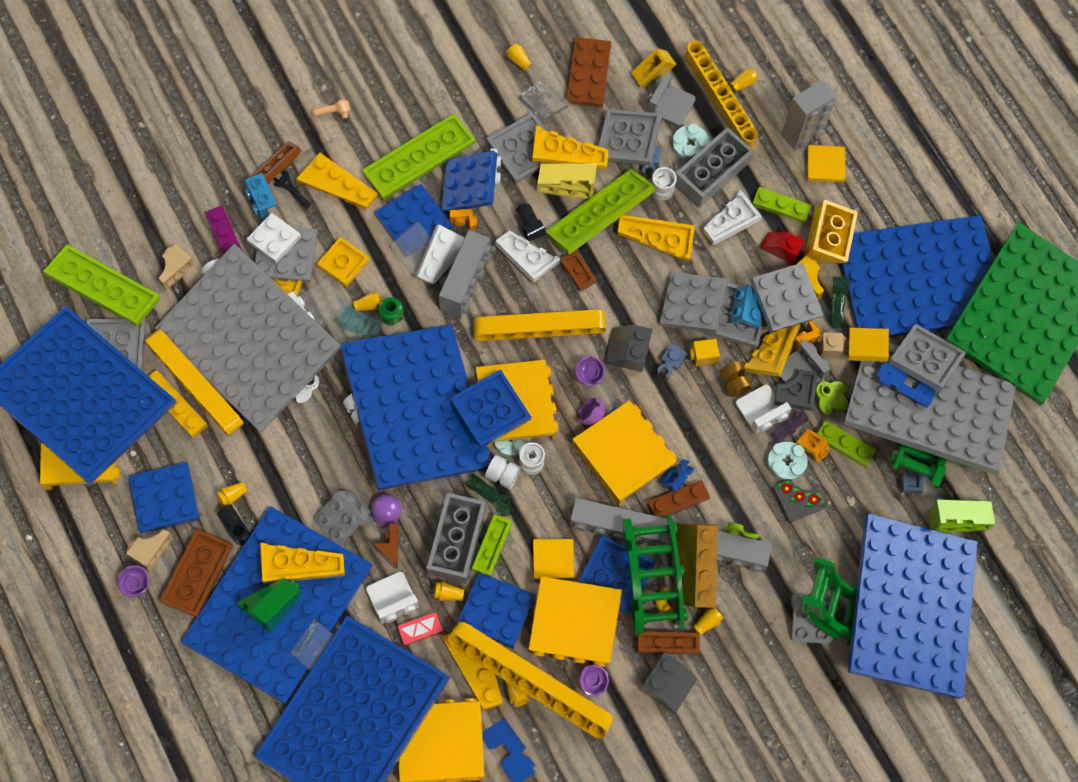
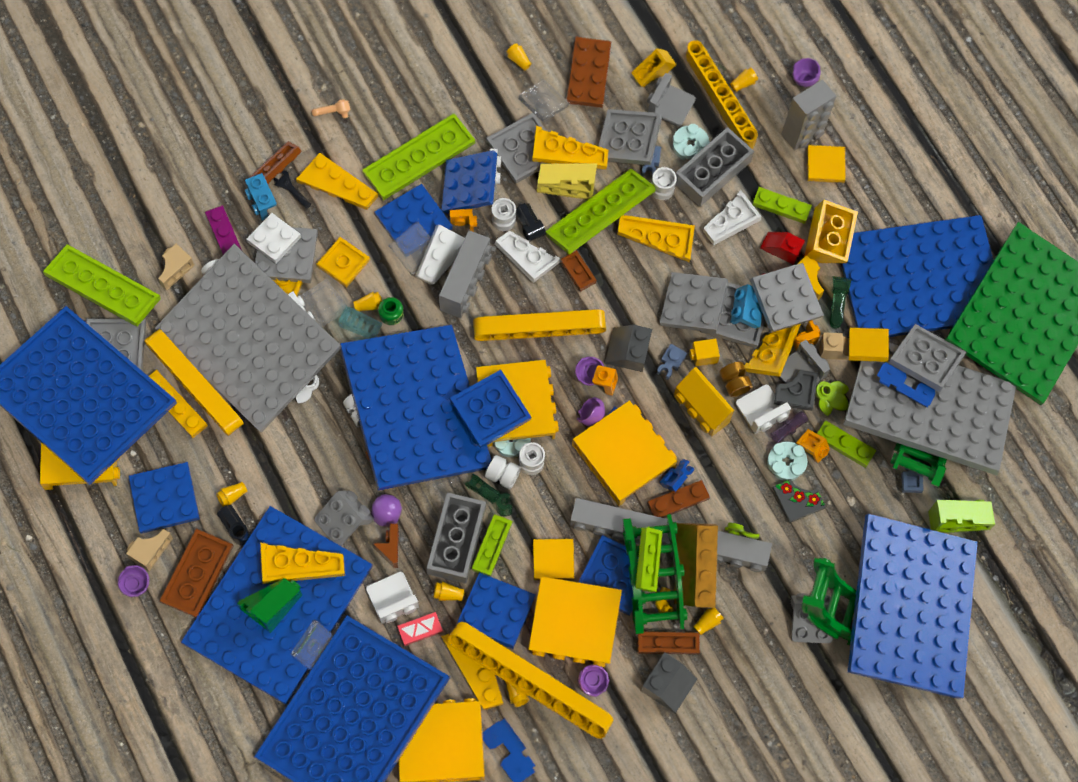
none -> white wheel [492,198,516,231]
none -> light orange bracket [592,365,618,396]
none -> lime plate [636,527,662,592]
none -> yellow slope [674,367,734,437]
none -> medium lavender hair [793,58,820,87]

